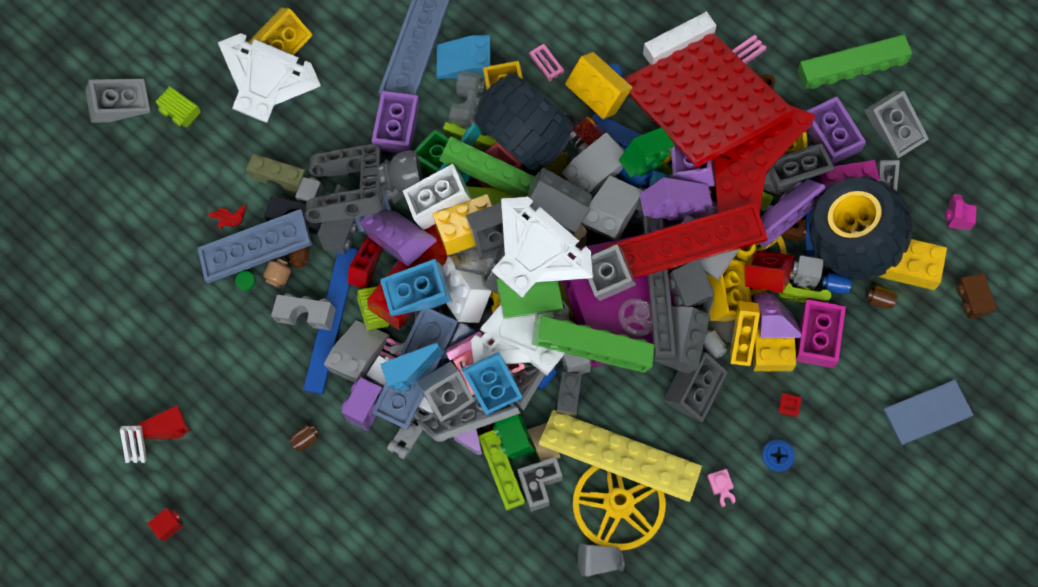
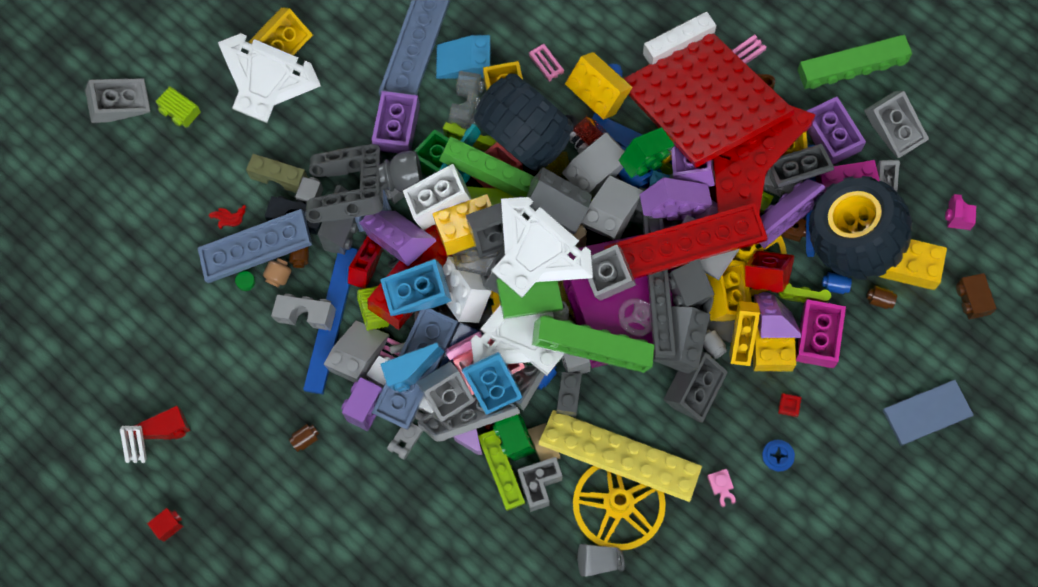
light grey brick [790,255,823,290] -> none

